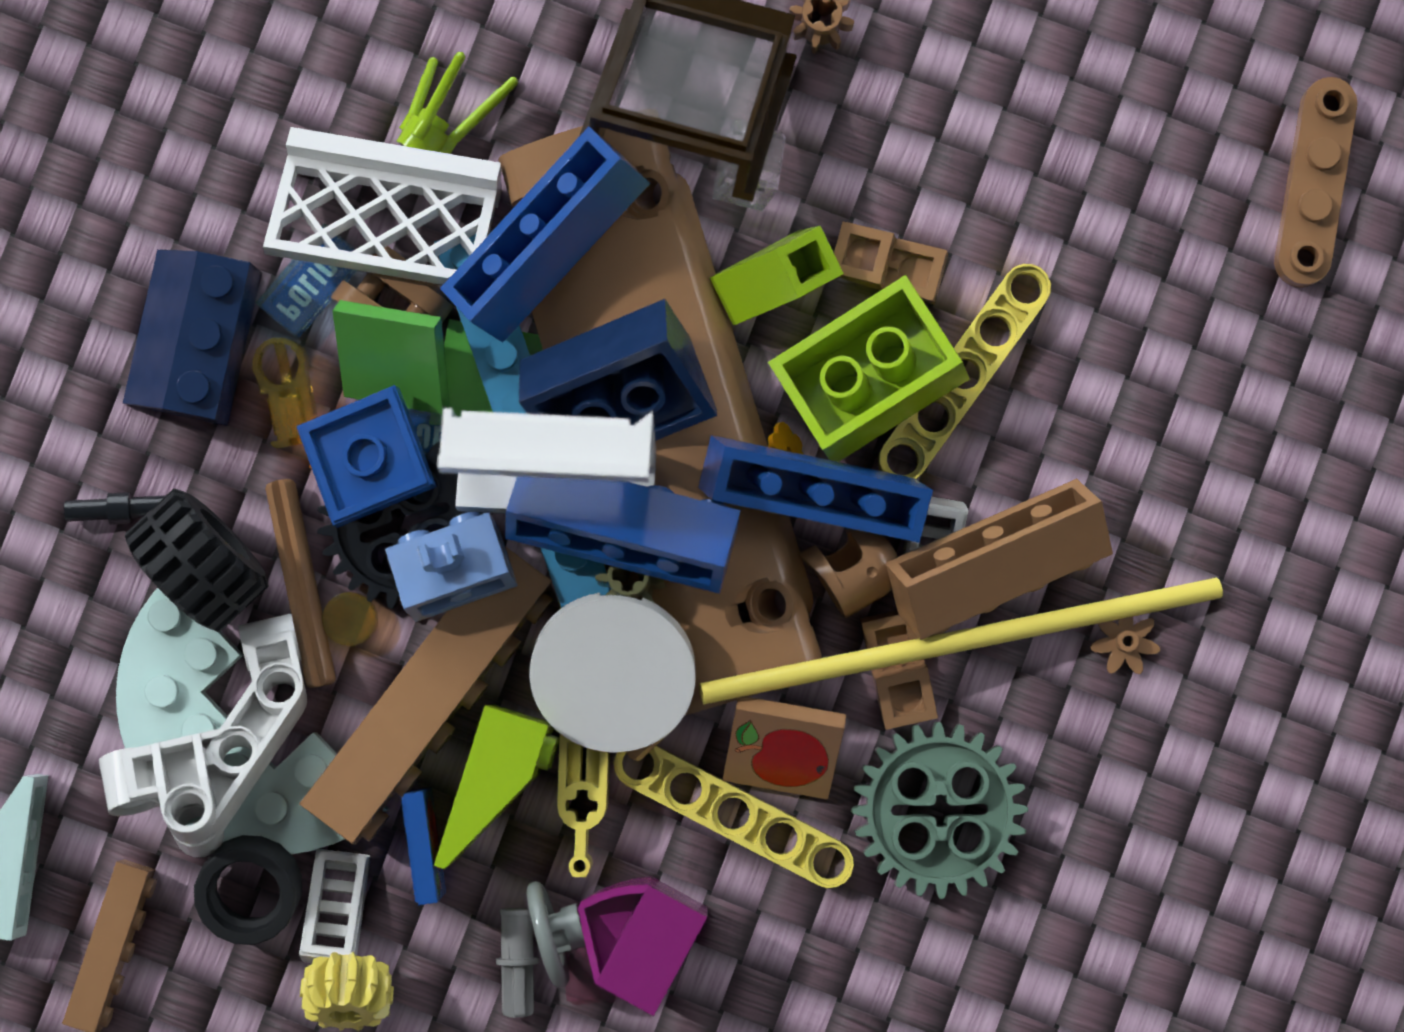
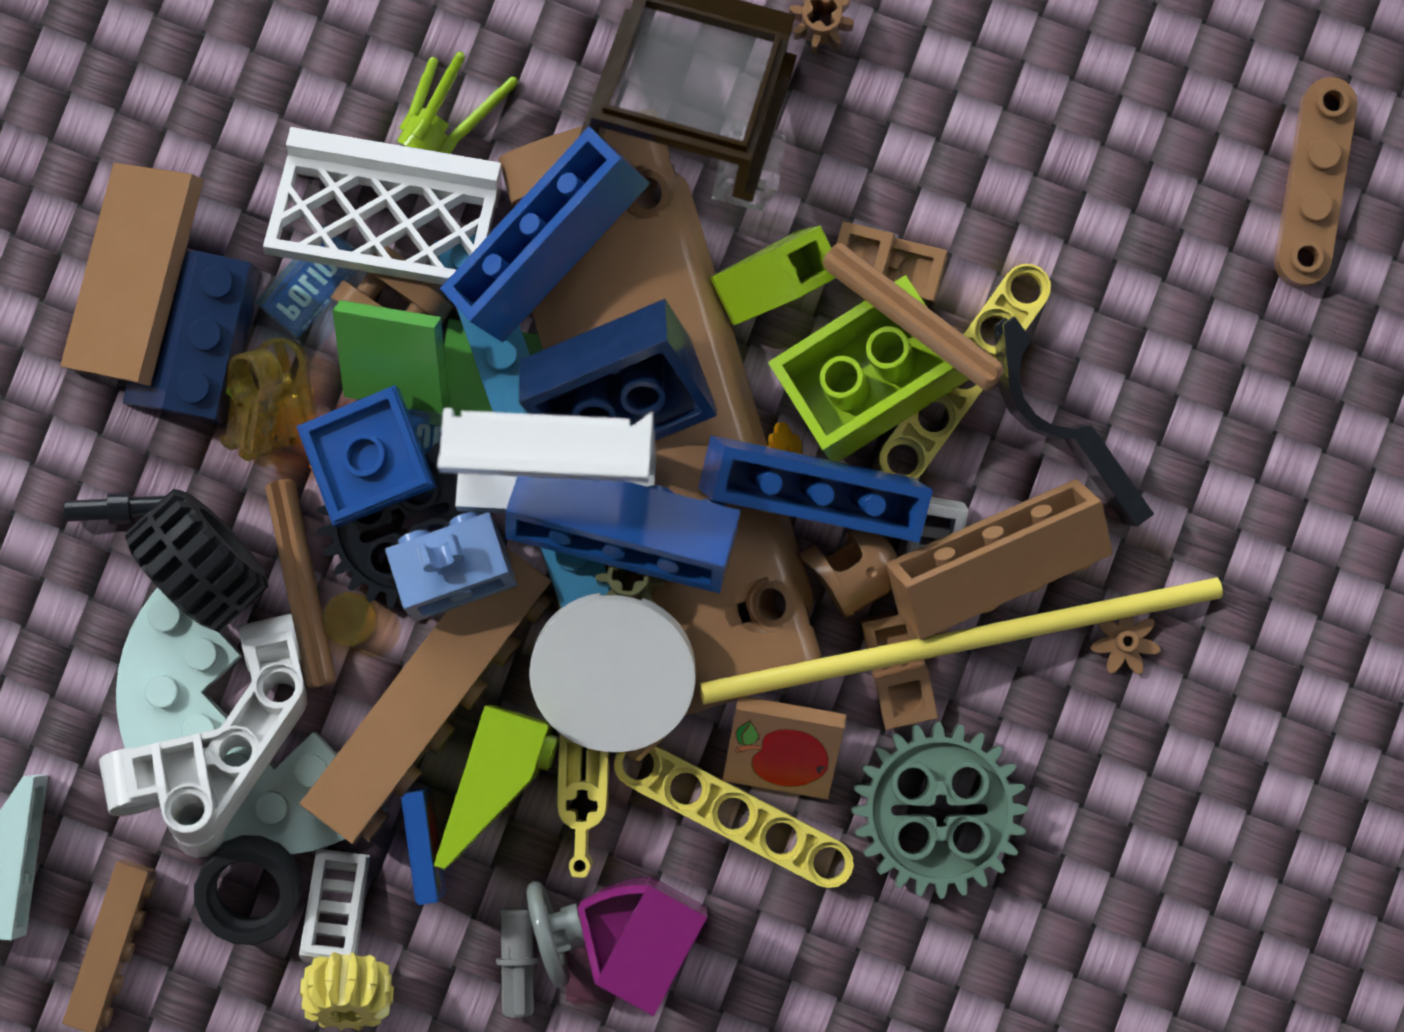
none -> medium nougat tile [60,163,204,386]
none -> clear yellow piece [220,348,284,461]
none -> medium nougat axle [822,243,1004,390]
none -> black piece [994,316,1154,527]

